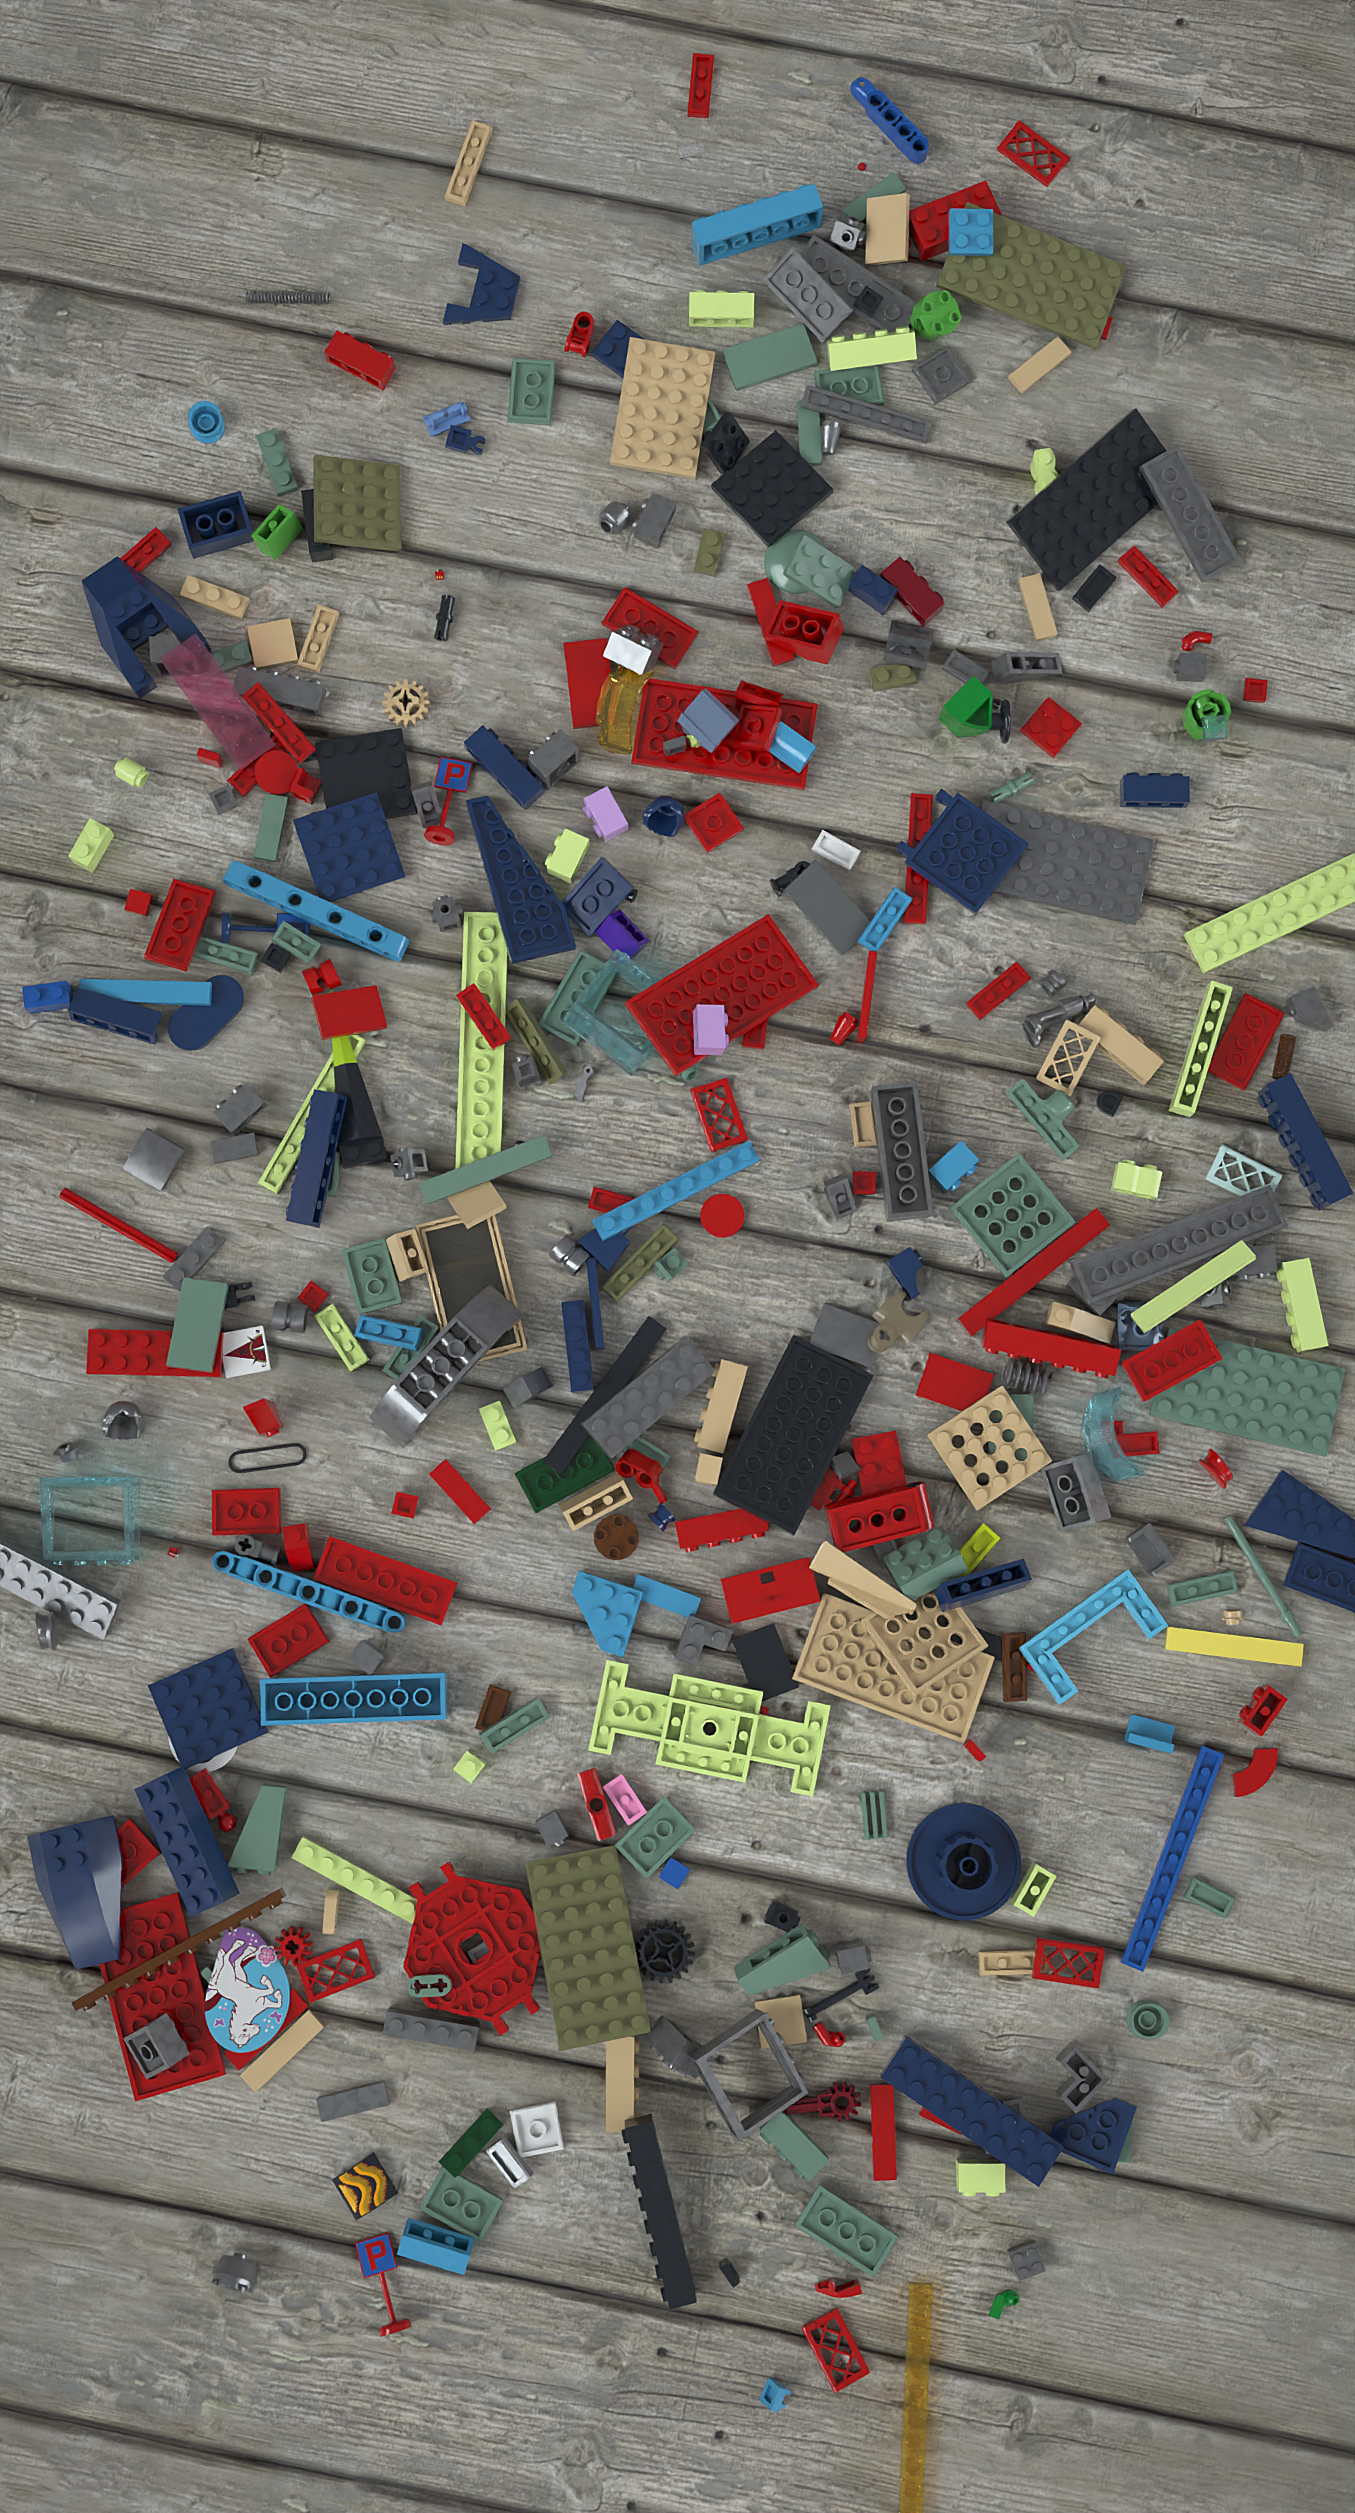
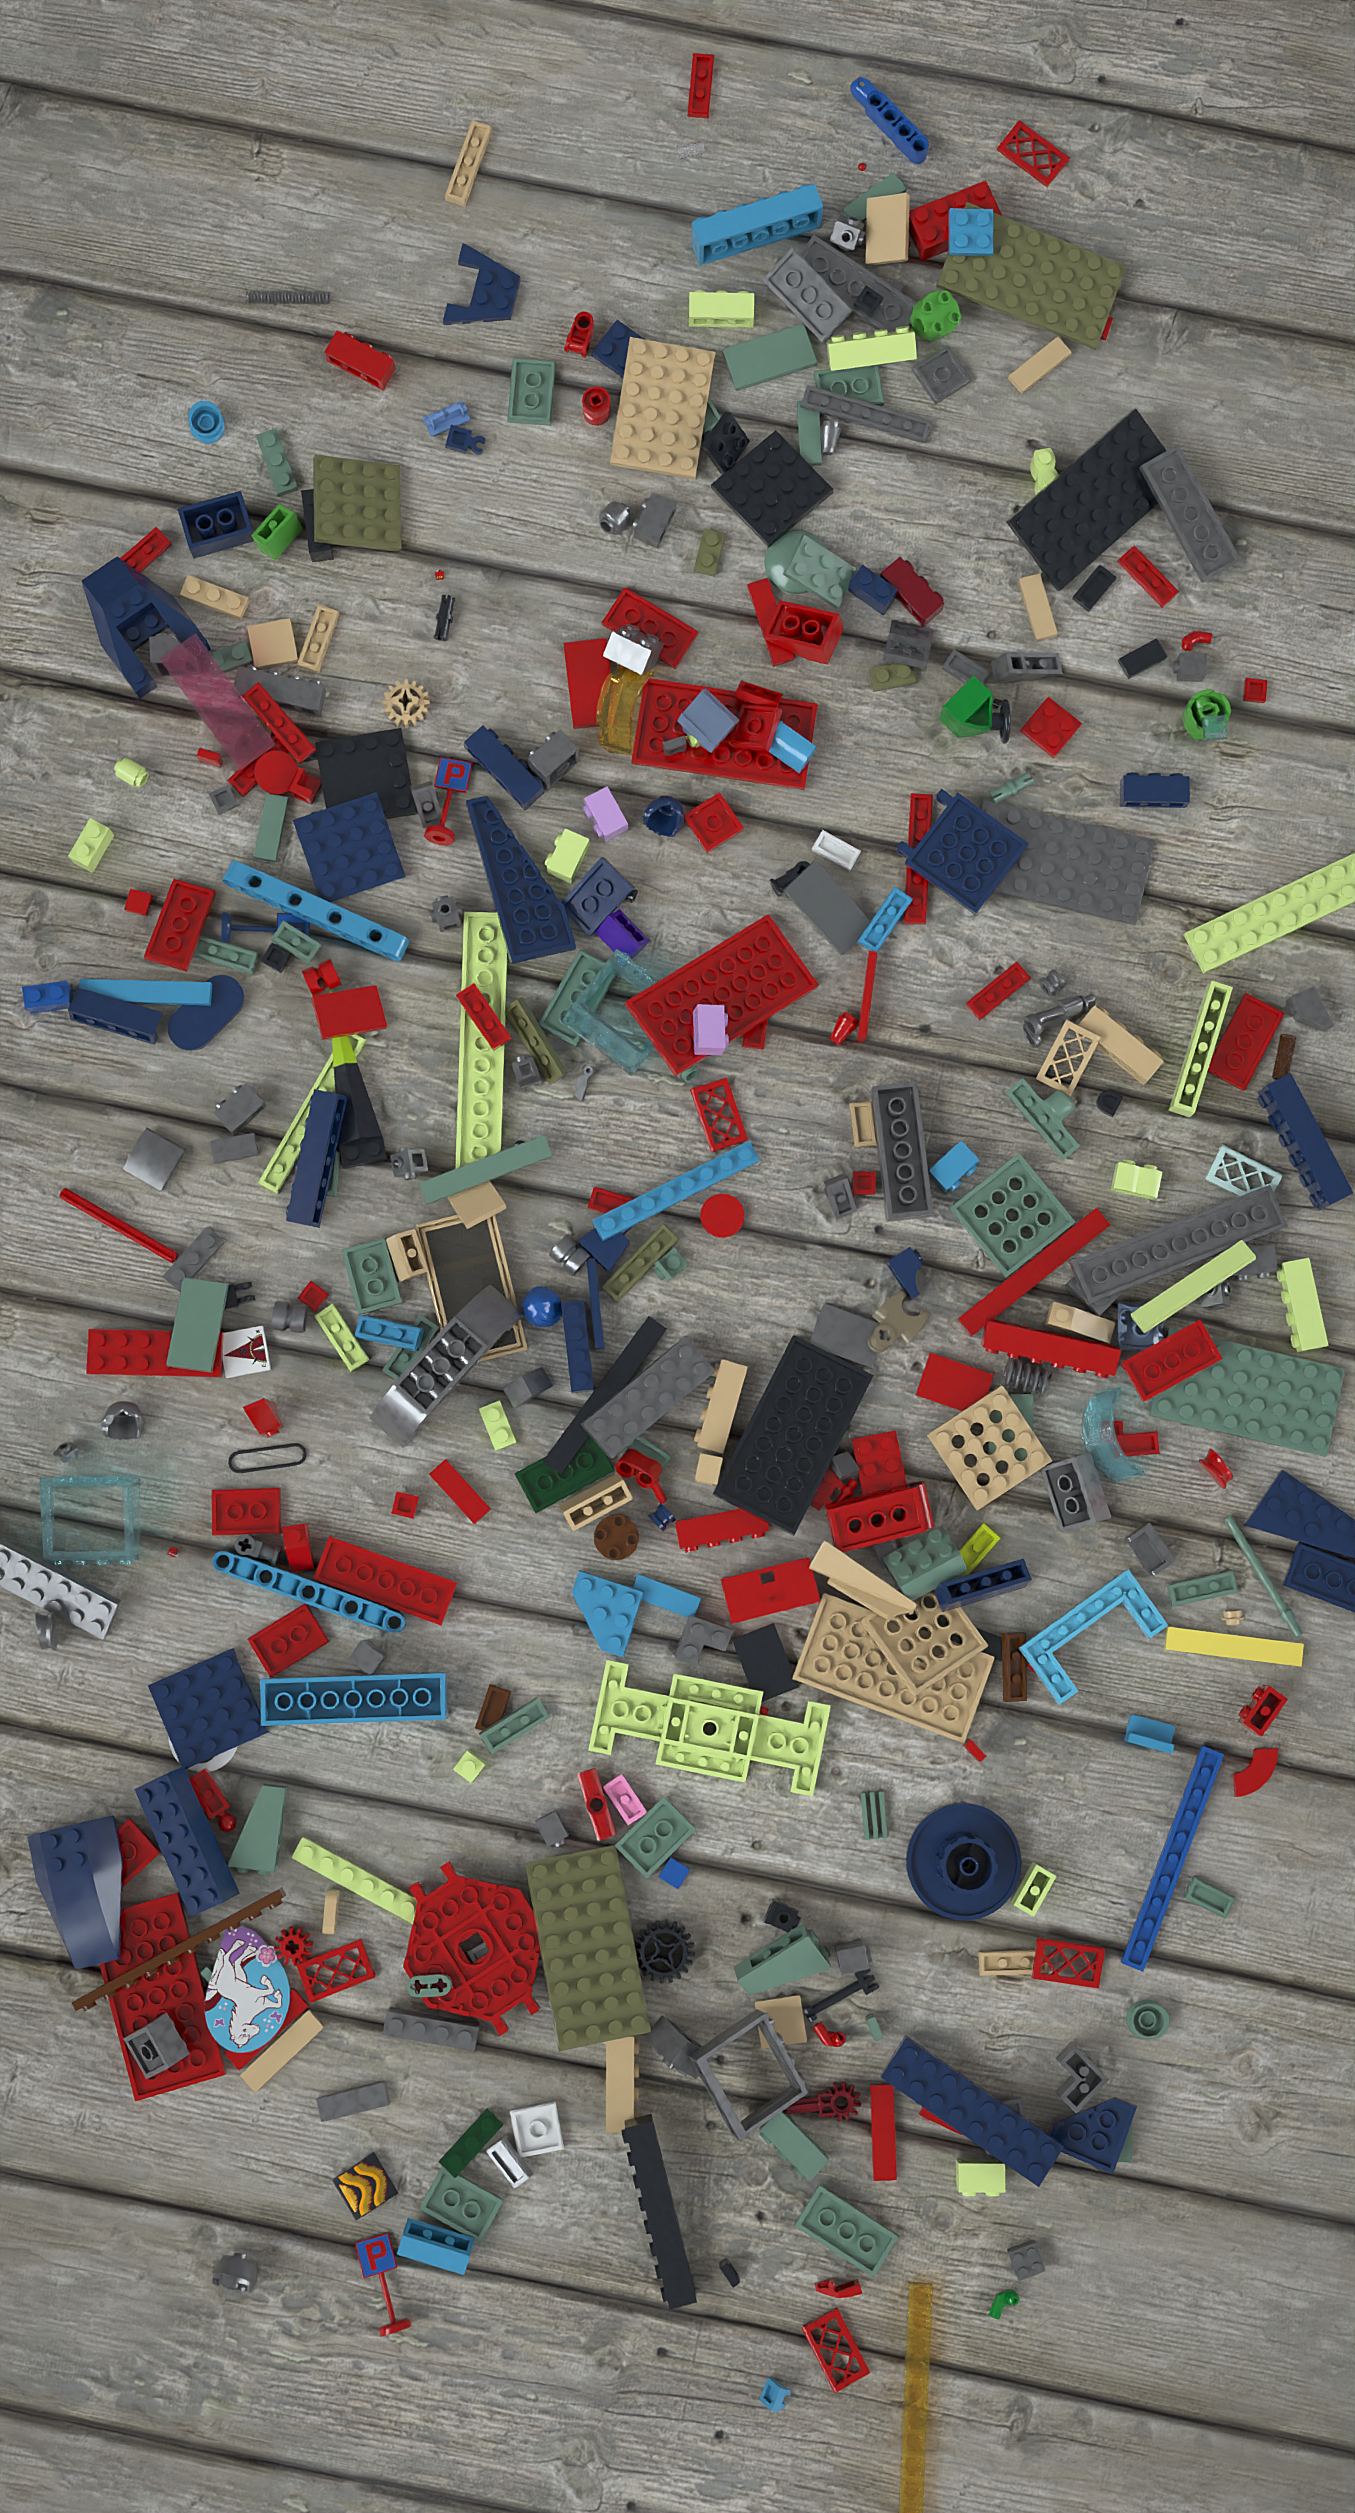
none -> blue hair [522,1286,562,1327]
none -> red wheel [582,386,611,426]
none -> black tile [1118,638,1168,679]

